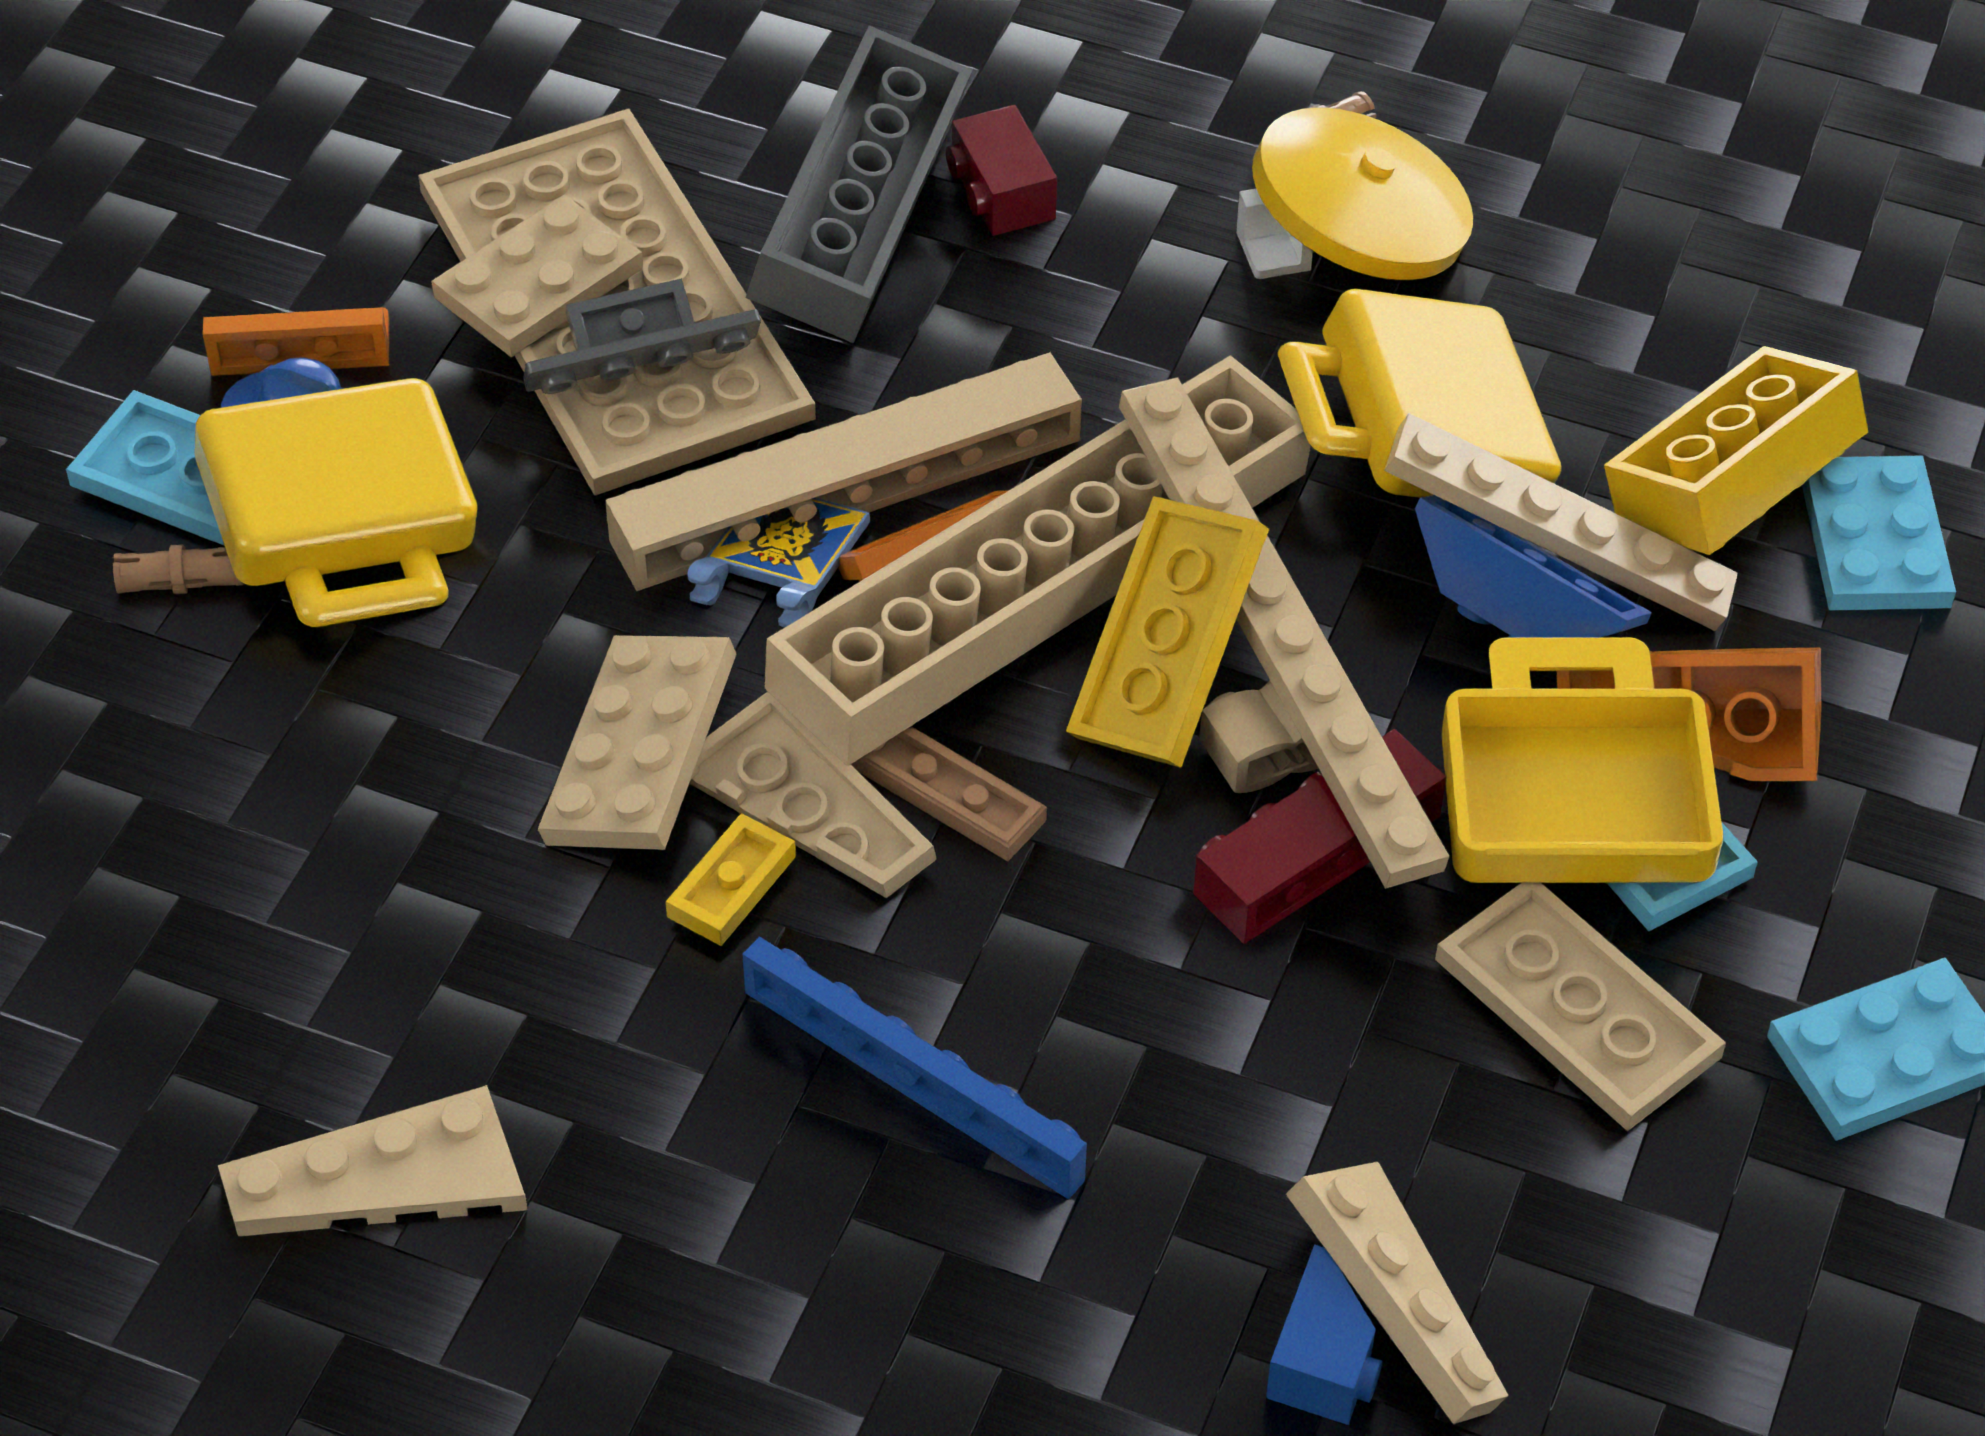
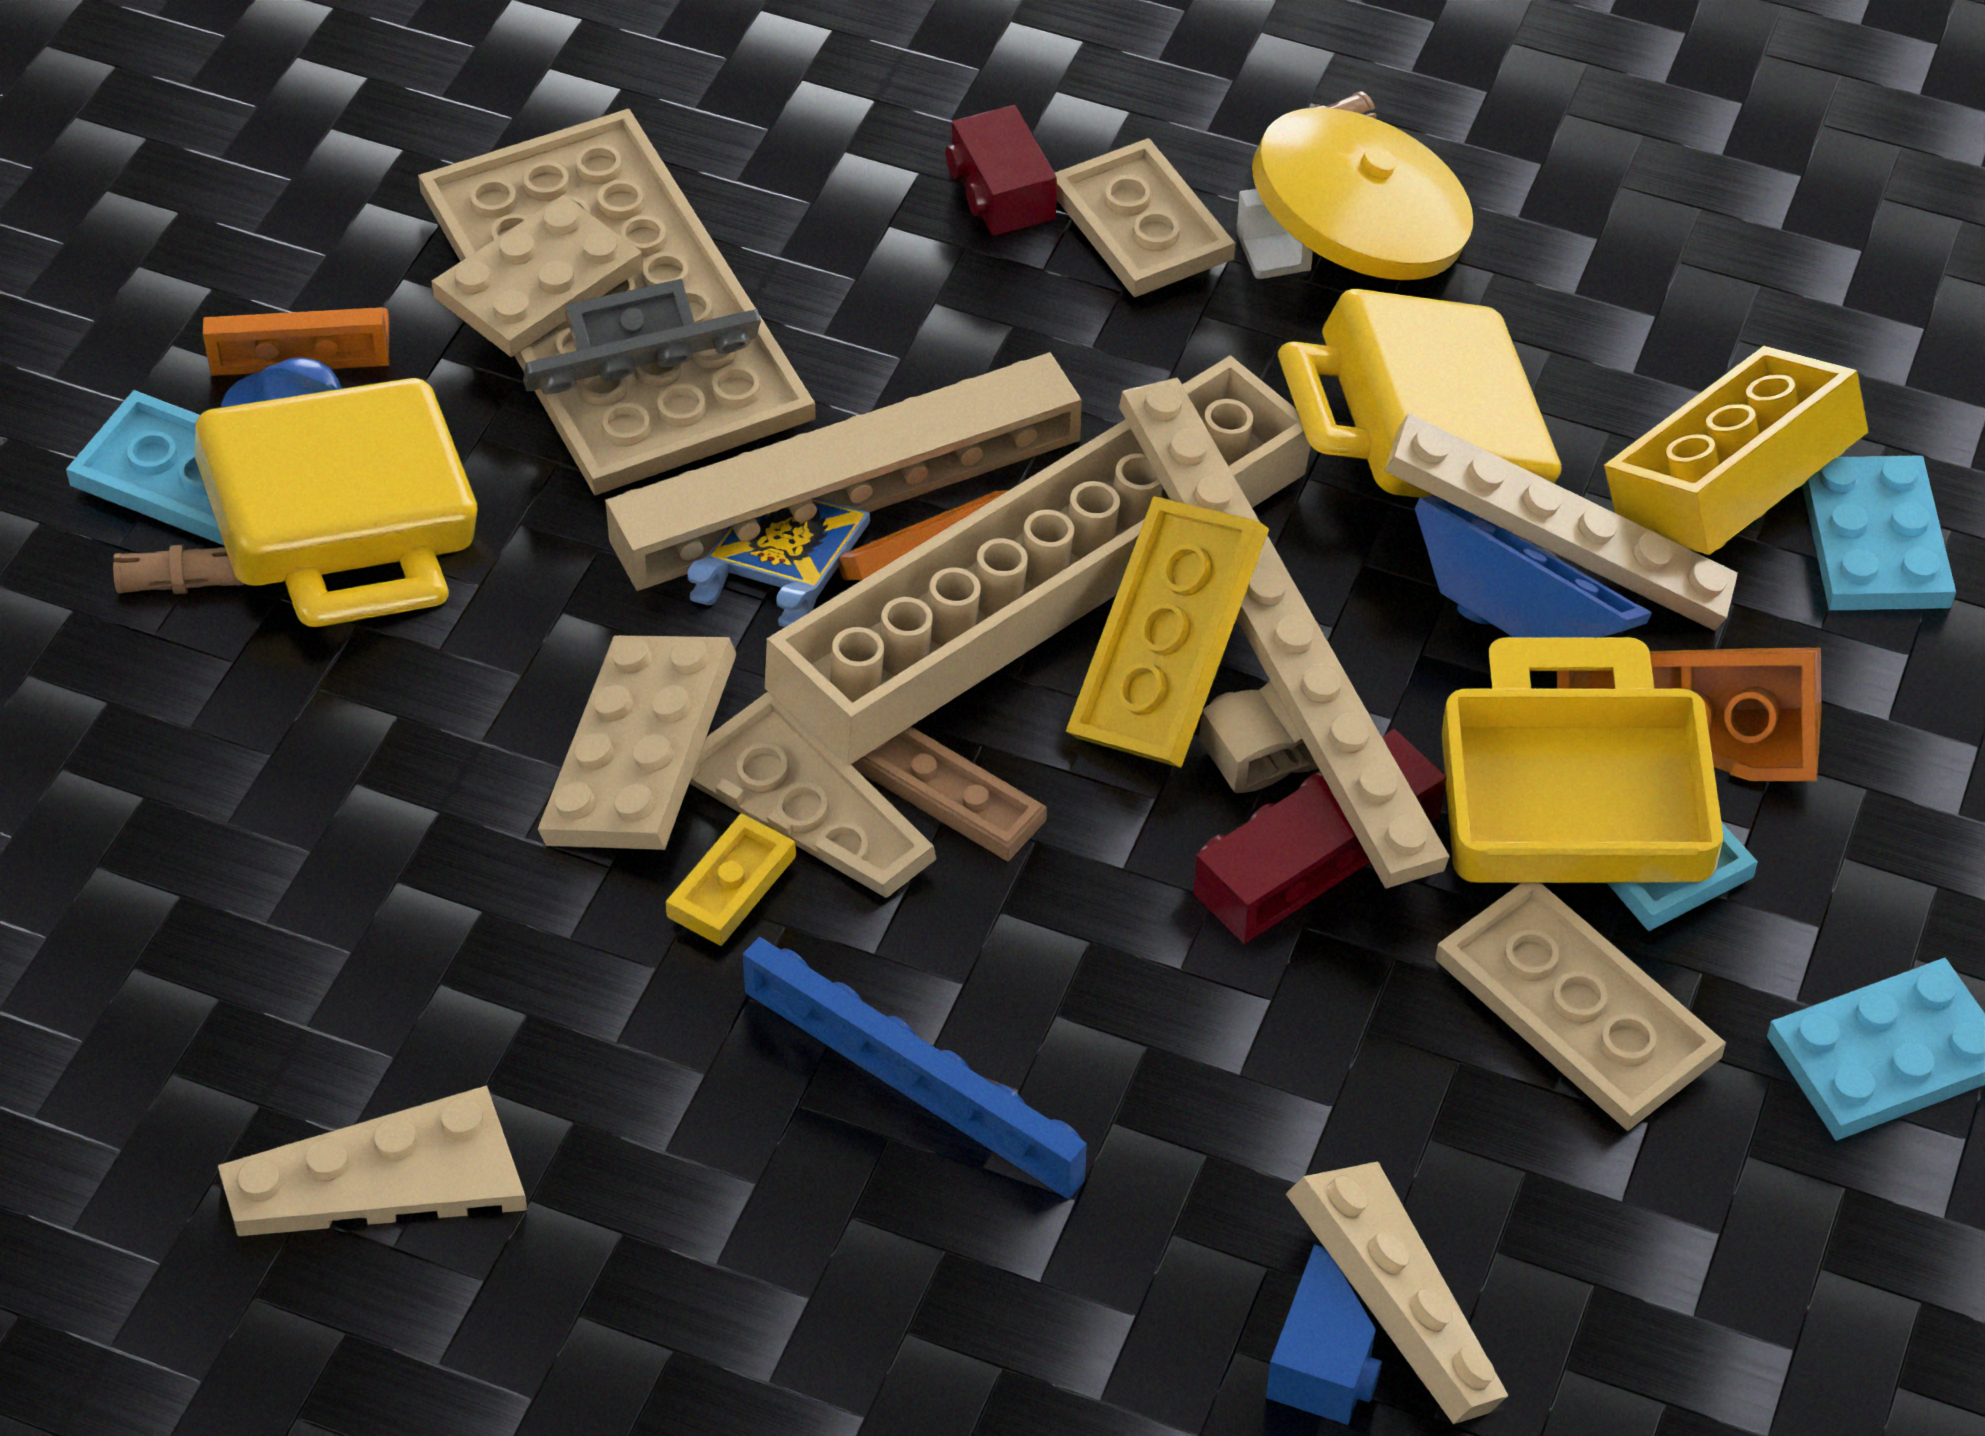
dark grey brick [745,26,973,343] -> none
none -> tan plate [1055,138,1235,298]

